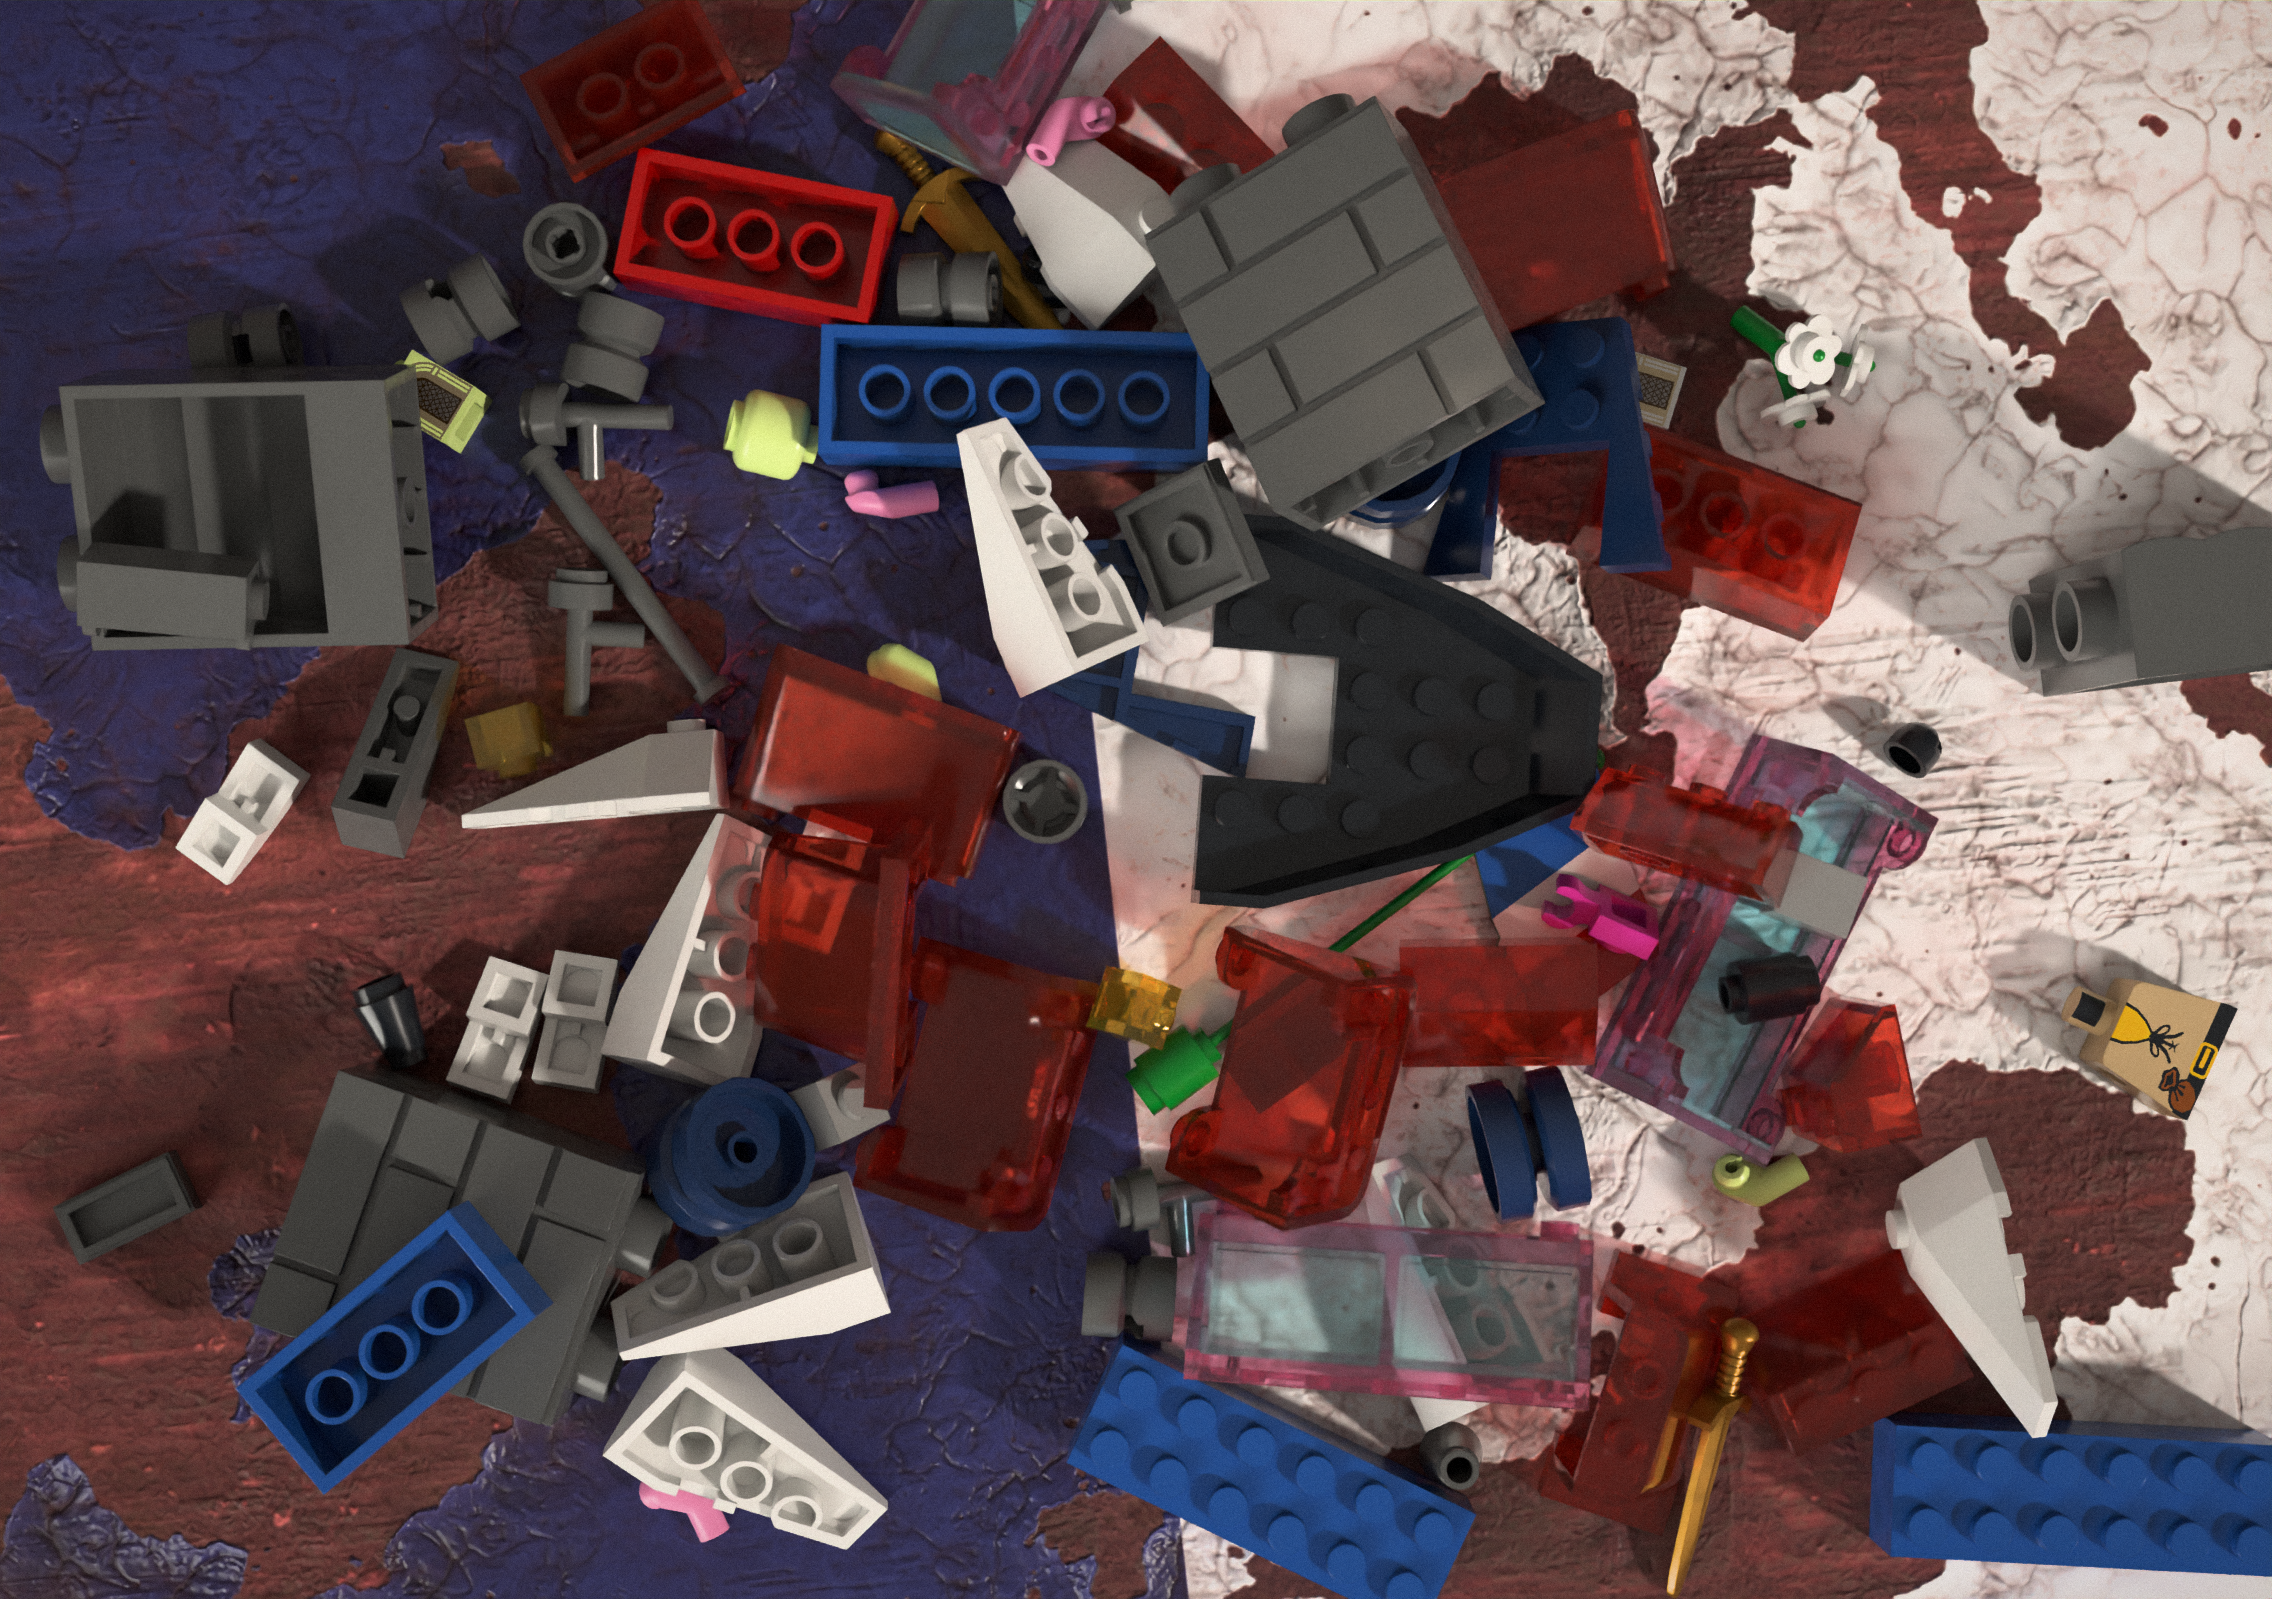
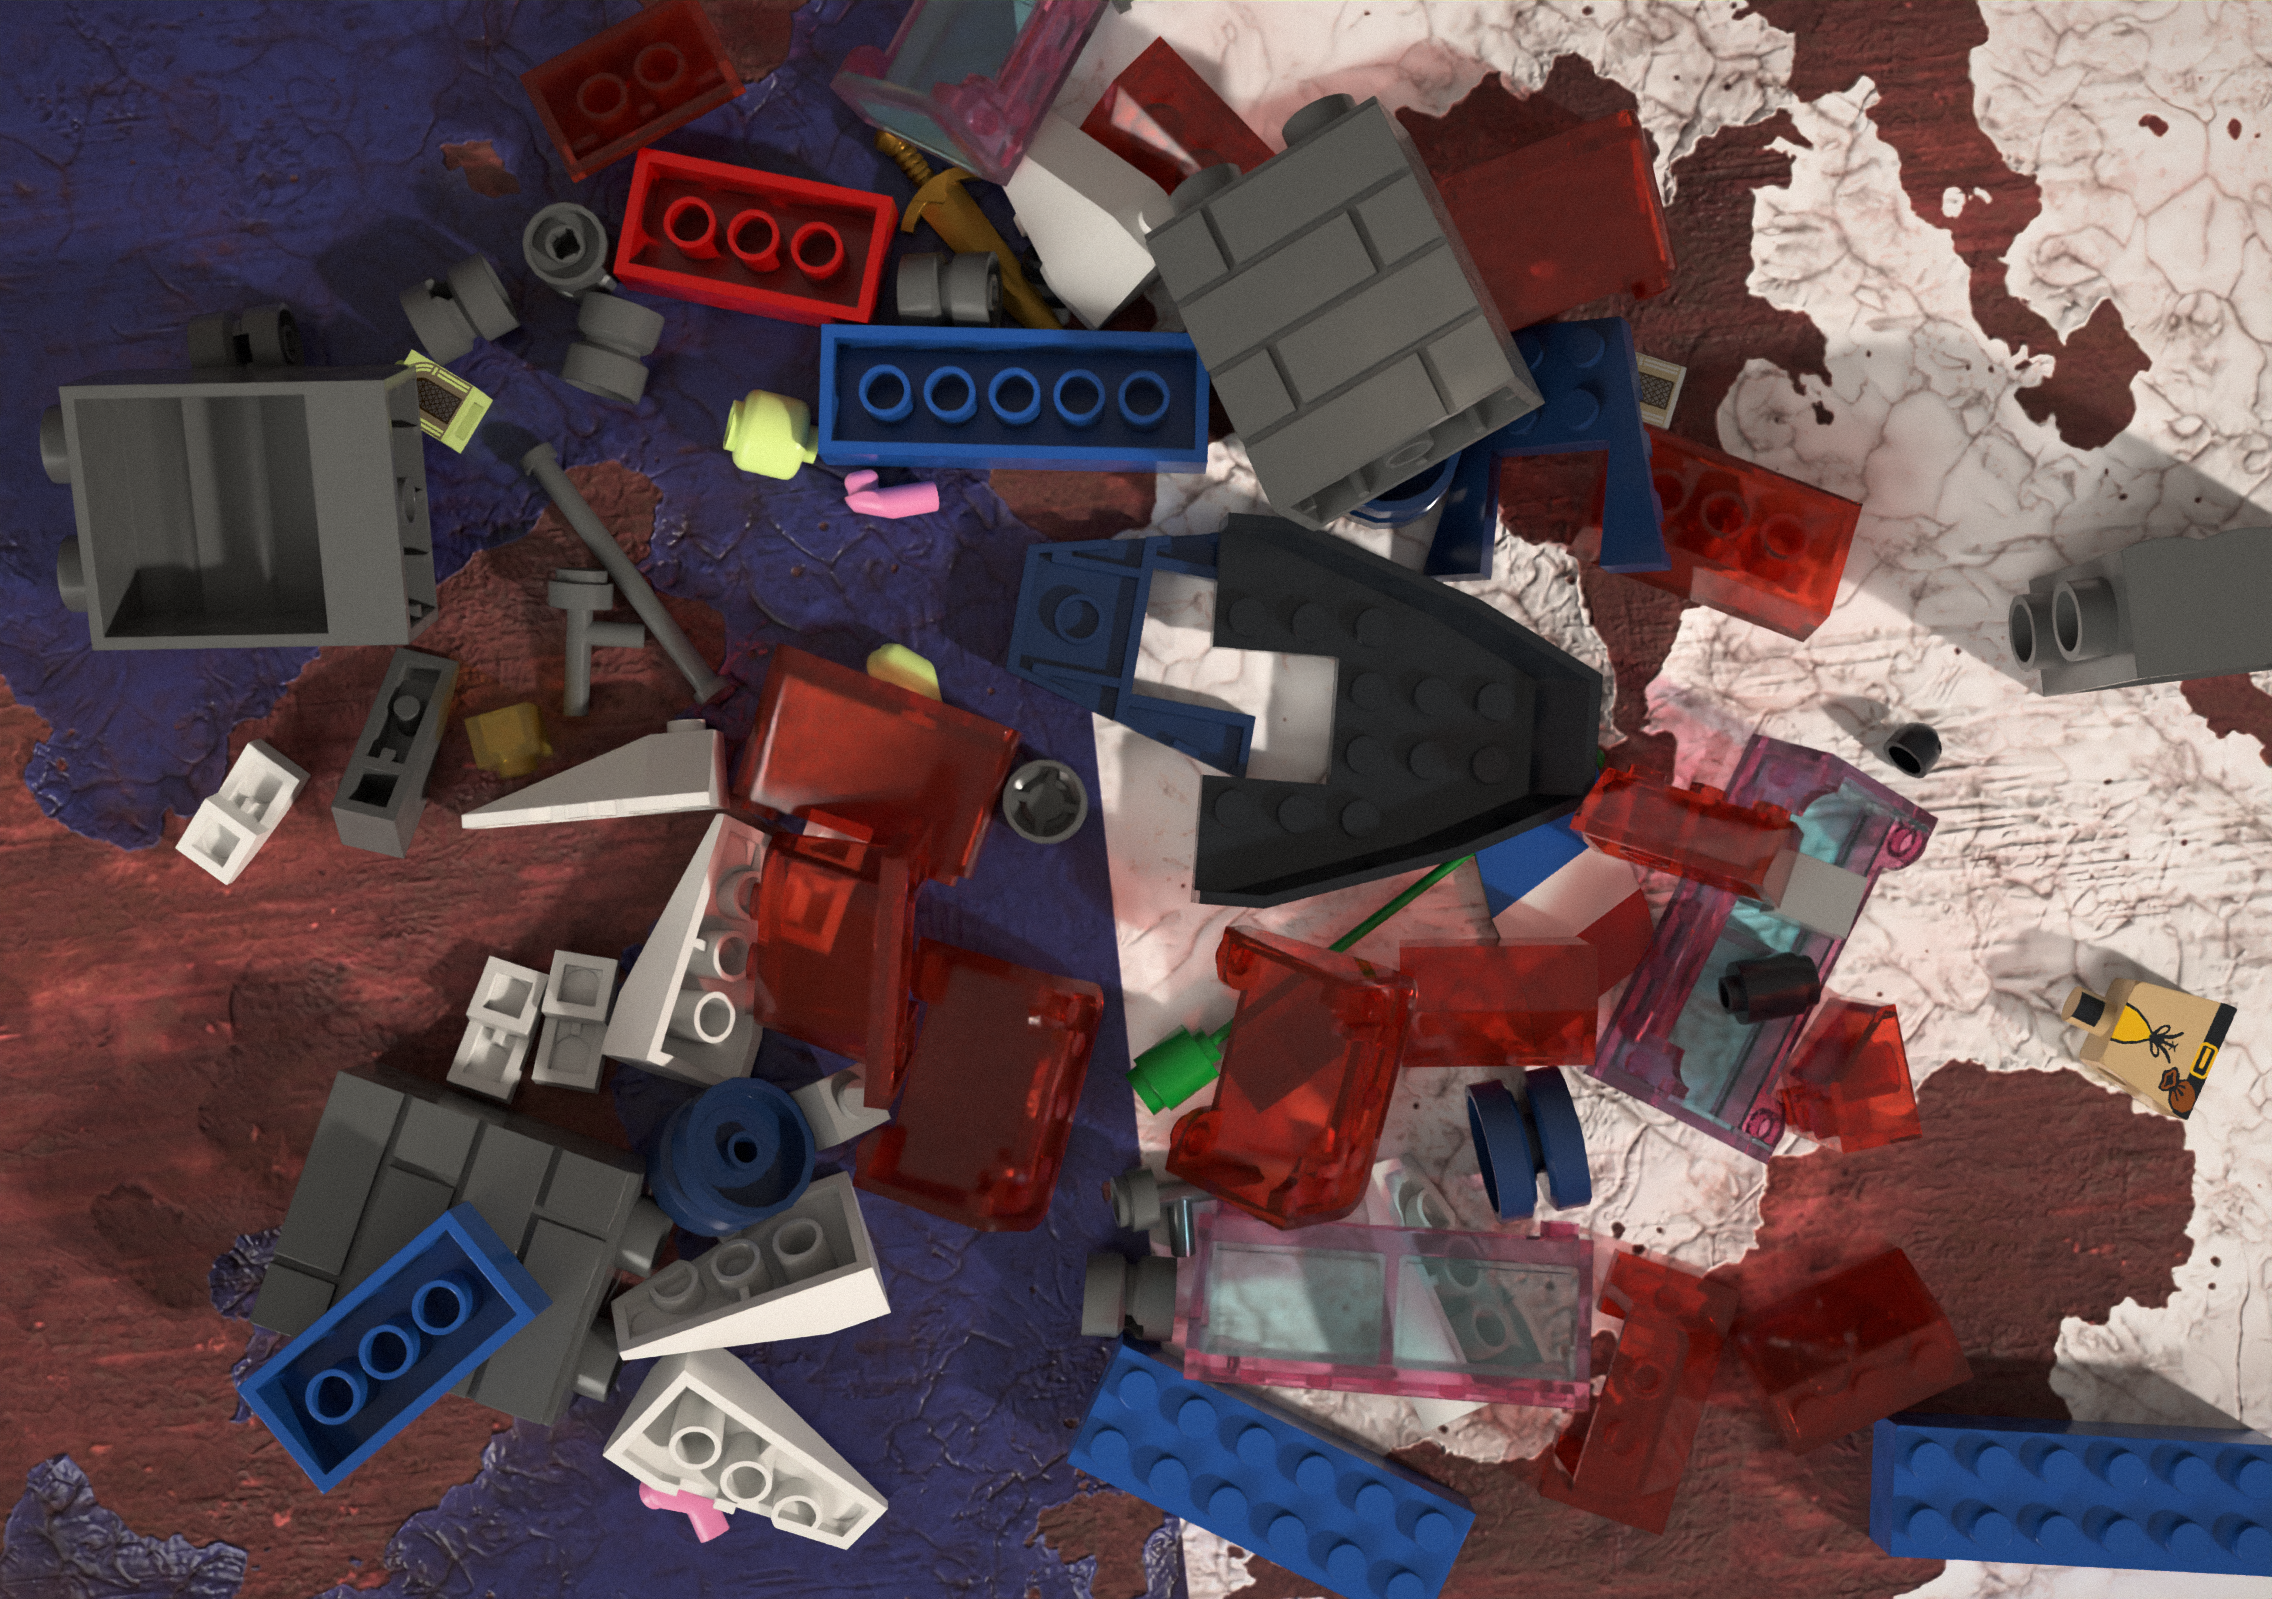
dark grey tile [53,1150,203,1265] -> none
dark grey brick [77,542,270,650] -> none
black cone [351,971,429,1071] -> none
dark grey piece [519,382,674,480] -> none
white wedge [956,417,1150,698] -> none
bright pink arm [1026,96,1116,166] -> none
clear yellow plate [1086,966,1182,1050] -> none
dark grey tile [1112,457,1271,627] -> none
dark grey cone [1419,1422,1483,1490] -> none
dark pink plate [1541,874,1659,960] -> none
pearl gold sword [1667,1318,1759,1598] -> none
yellowish green arm [1712,1152,1810,1207] -> none
white plant [1730,305,1876,430] -> none
white wedge [1885,1137,2058,1438] -> none

